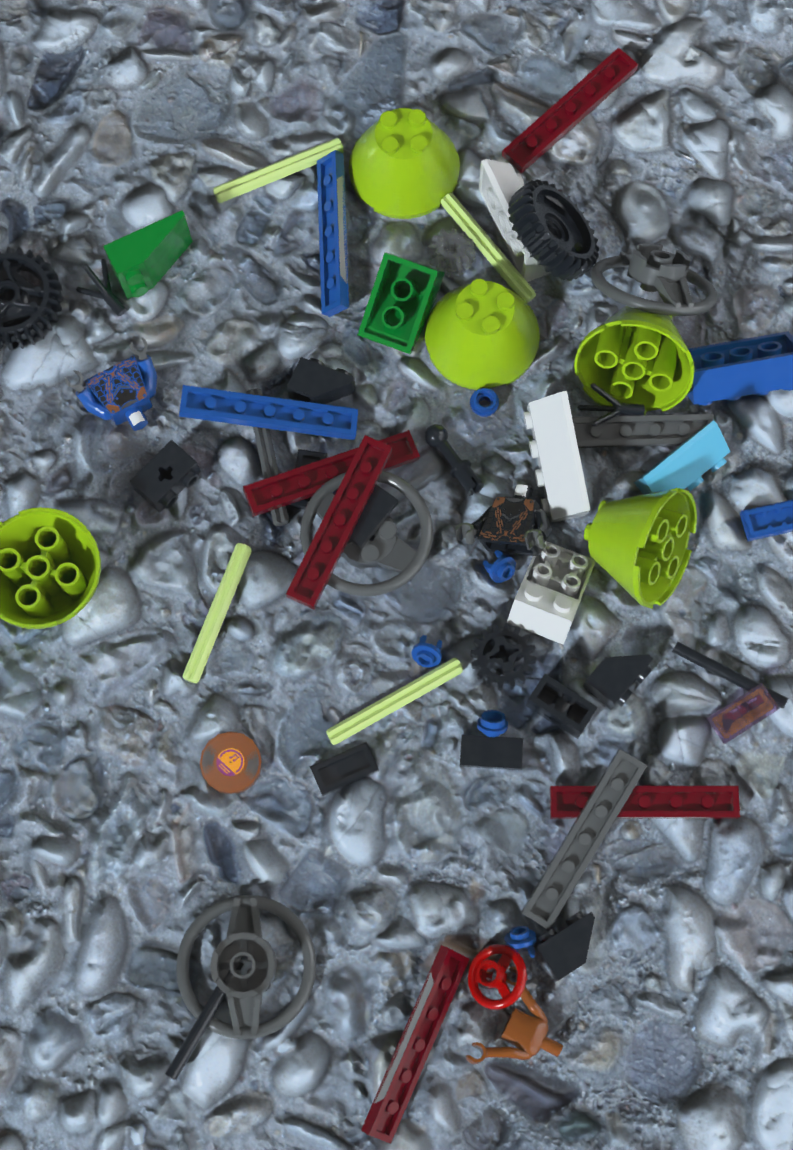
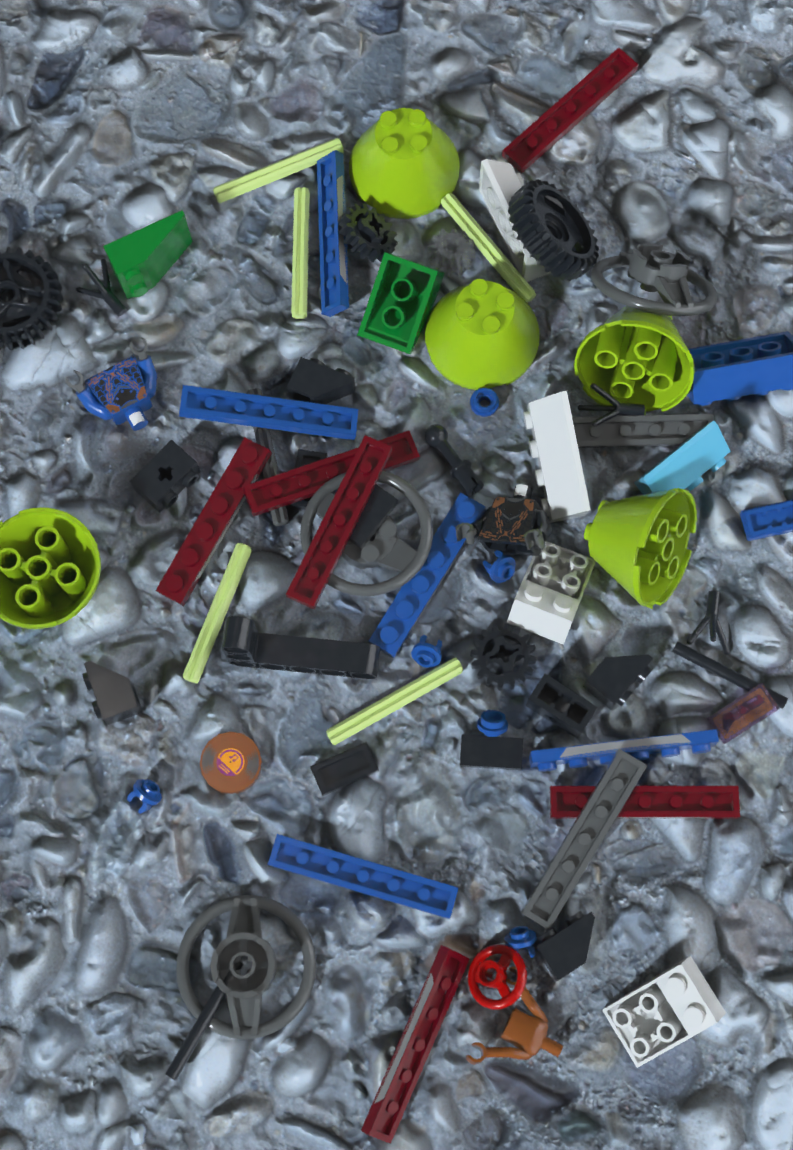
none -> black slope [82,661,143,725]
none -> blue plate [127,779,162,814]
none -> dark red plate [155,437,272,607]
none -> black beam [222,616,380,679]
none -> blue plate [268,834,459,919]
none -> yellowish green axle [291,187,310,319]
none -> black gear [339,204,398,262]
none -> blue plate [368,492,486,659]
none -> blue plate [529,729,719,772]
none -> white slope [602,956,726,1068]
none -> black plant [687,591,730,655]

